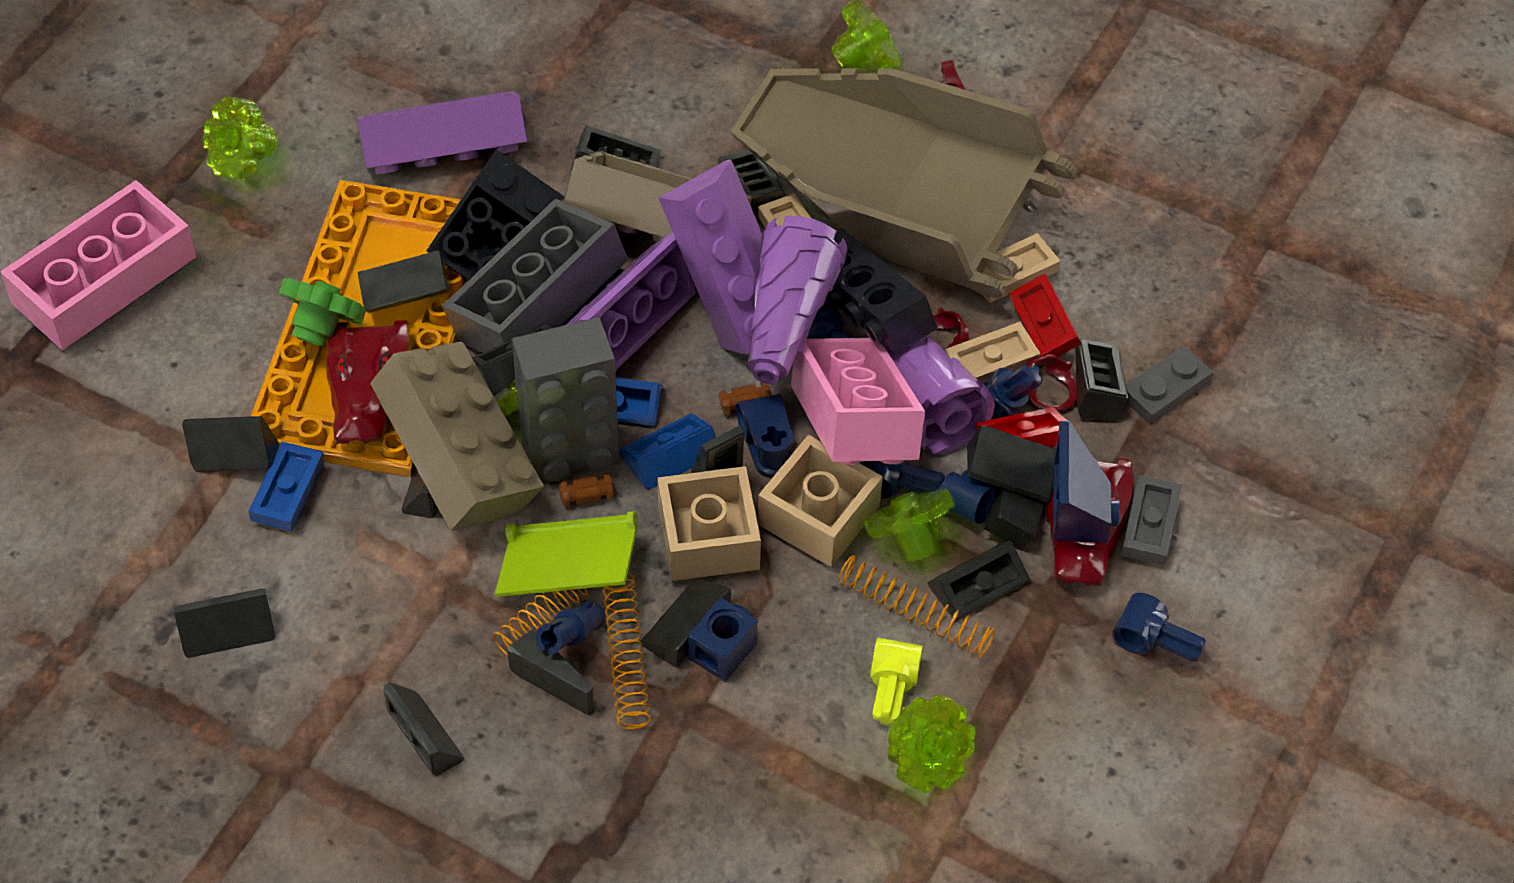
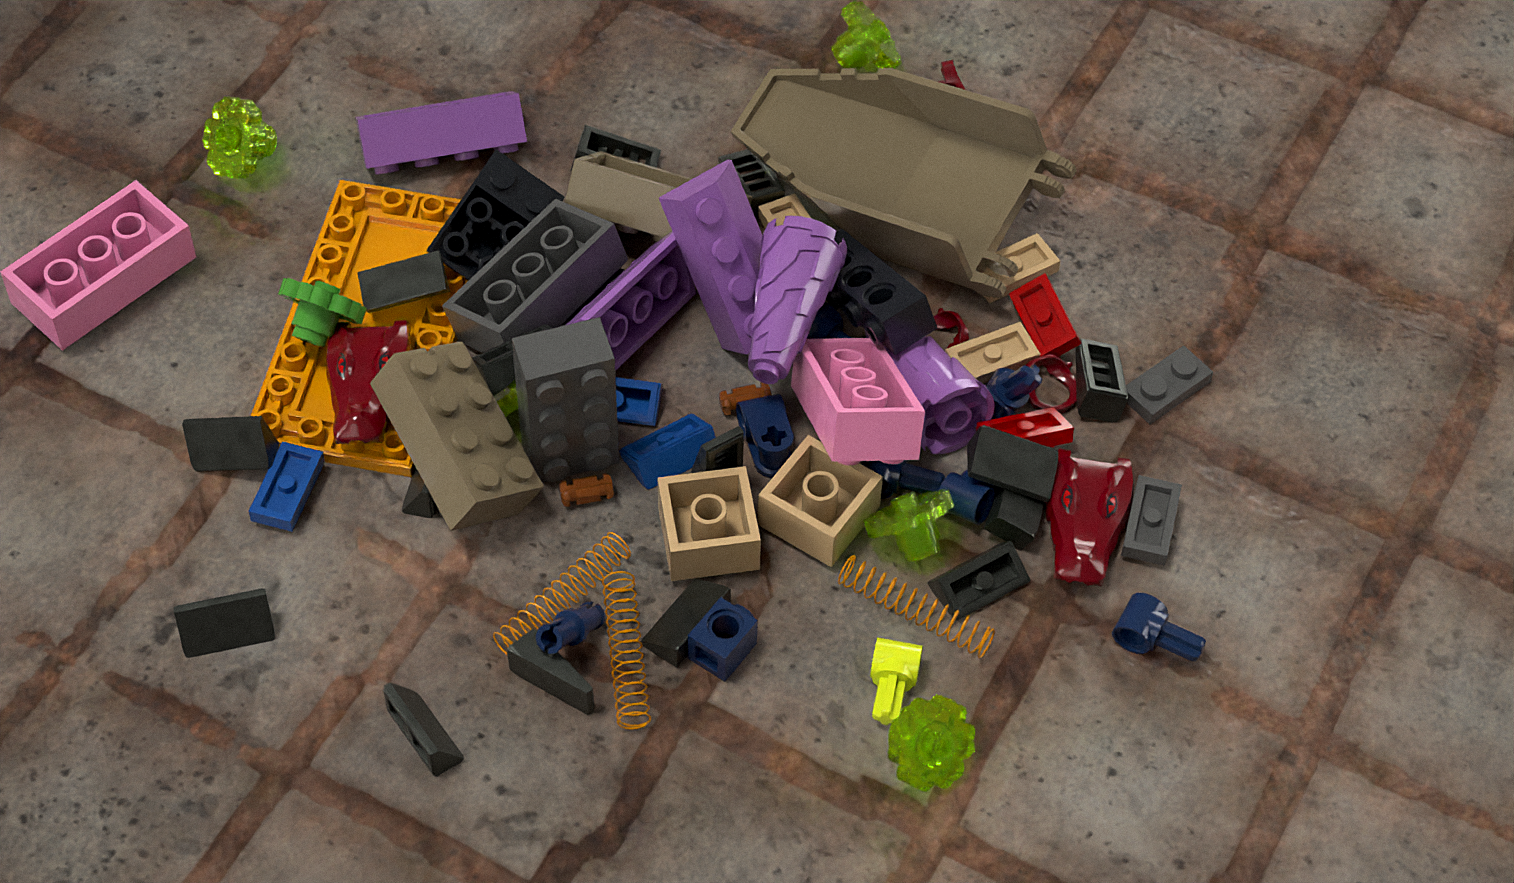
lime piece [495,511,638,597] -> none
dark blue slope [1053,420,1119,543] -> none

